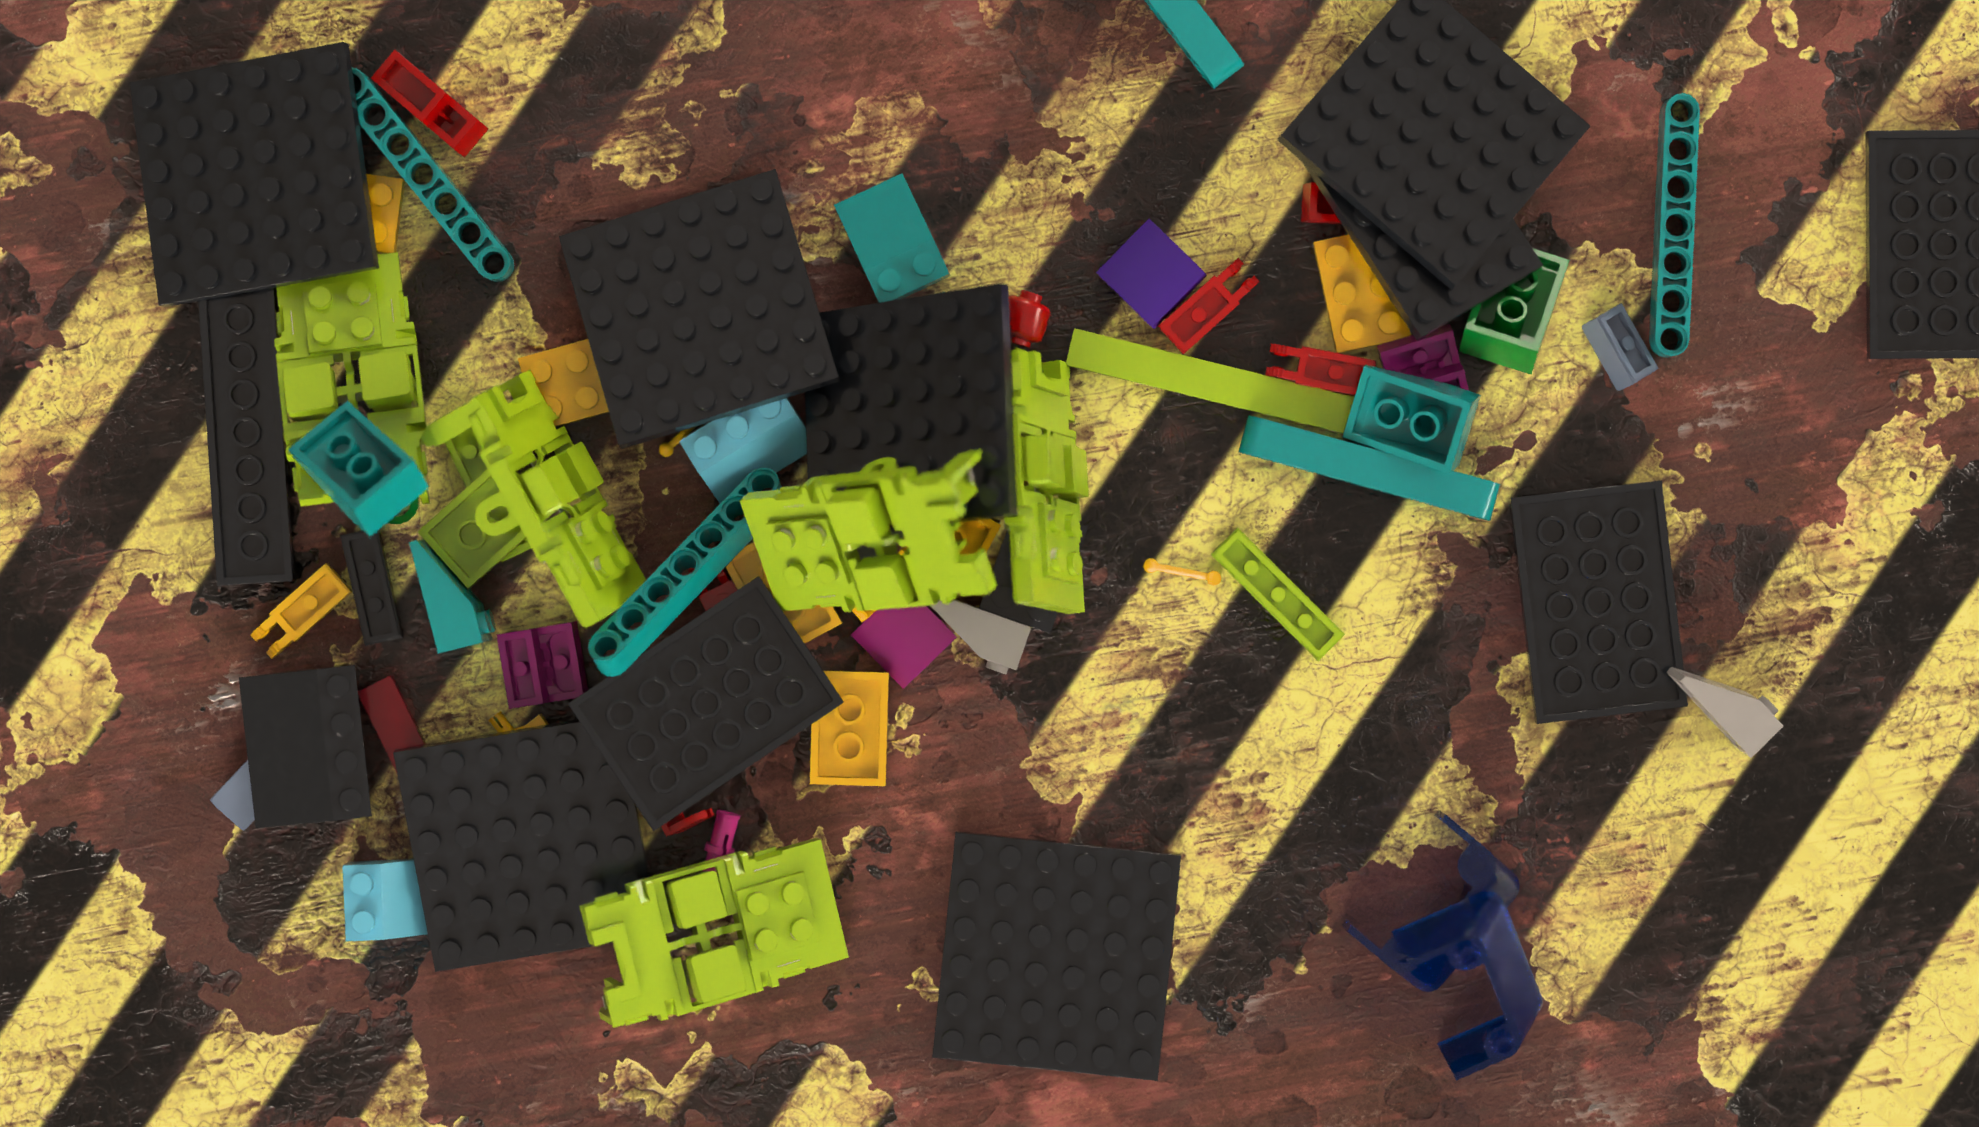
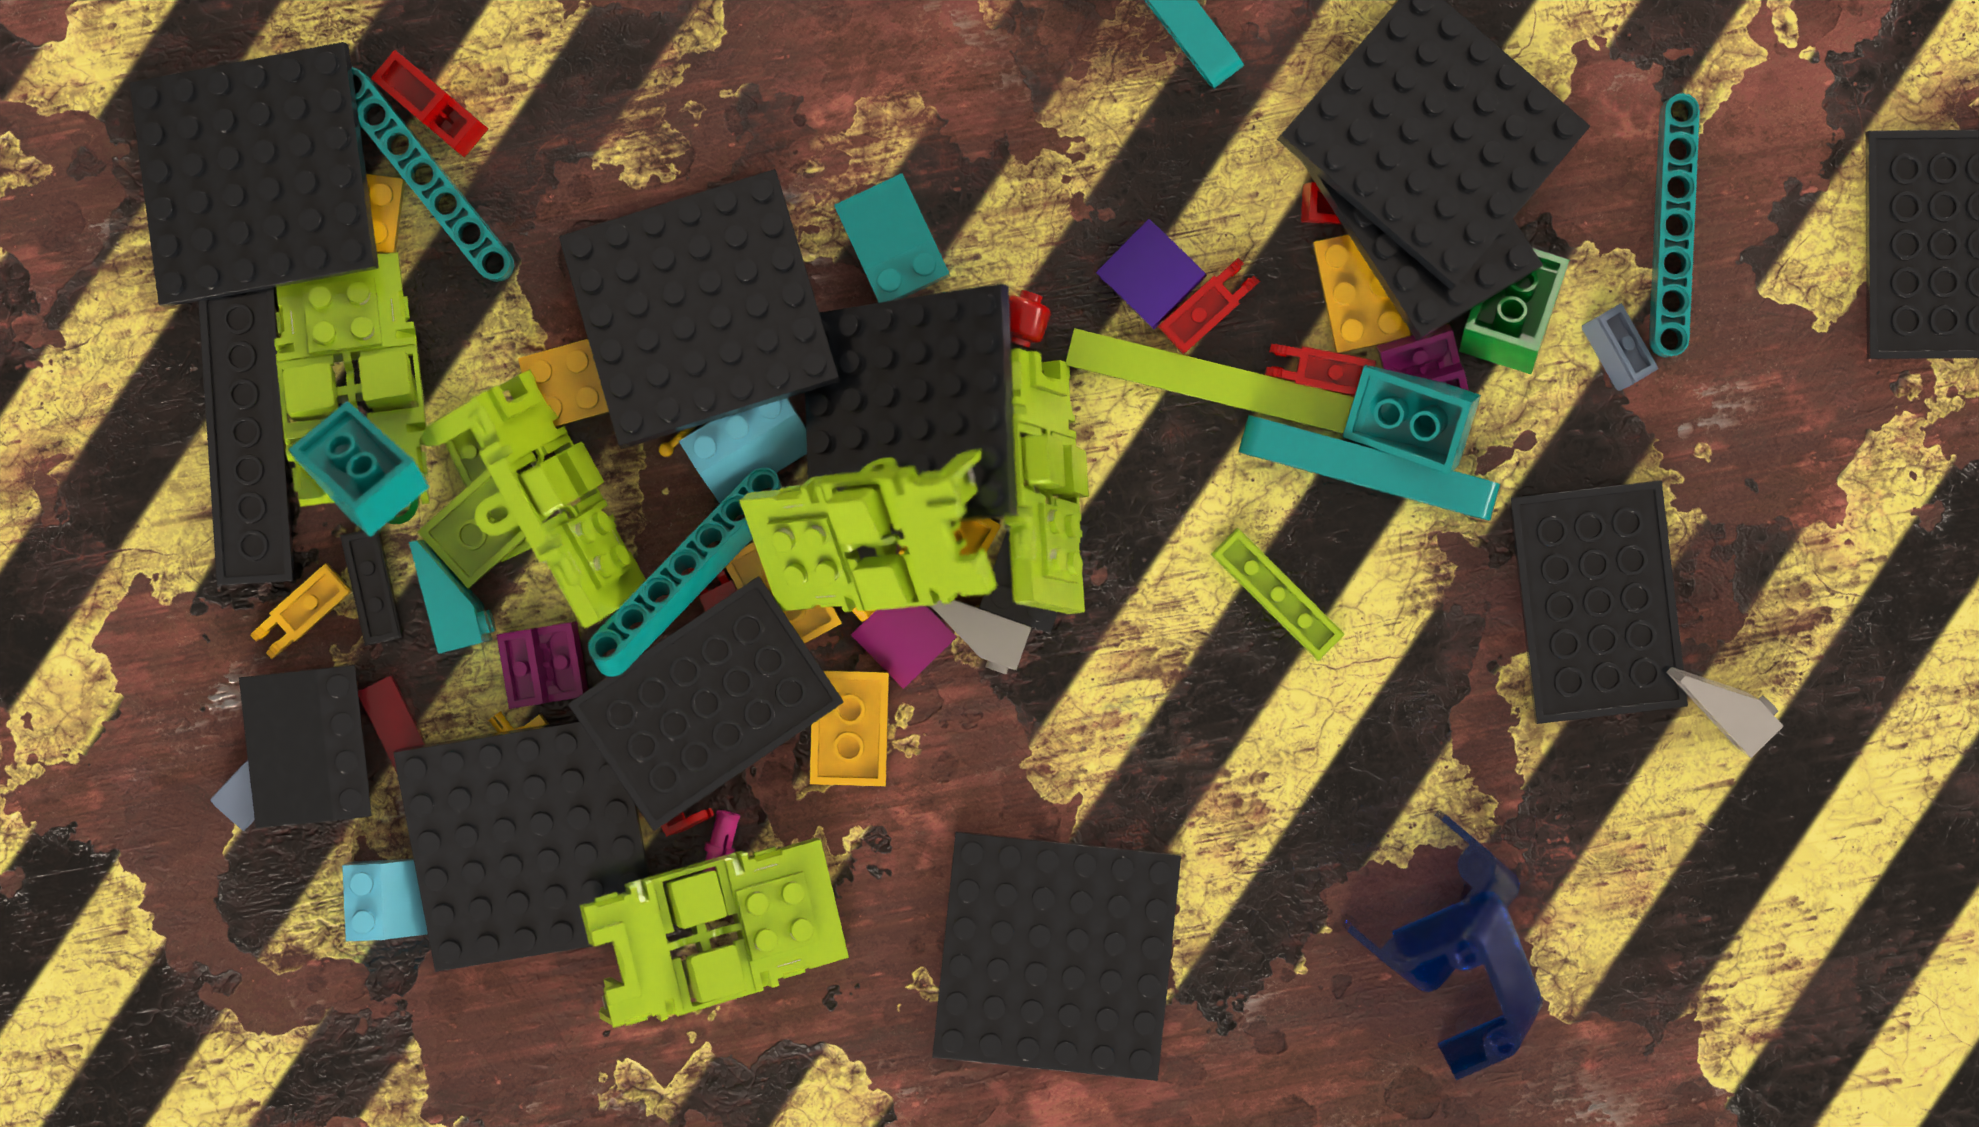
yellow hinge [1143,558,1221,585] -> none

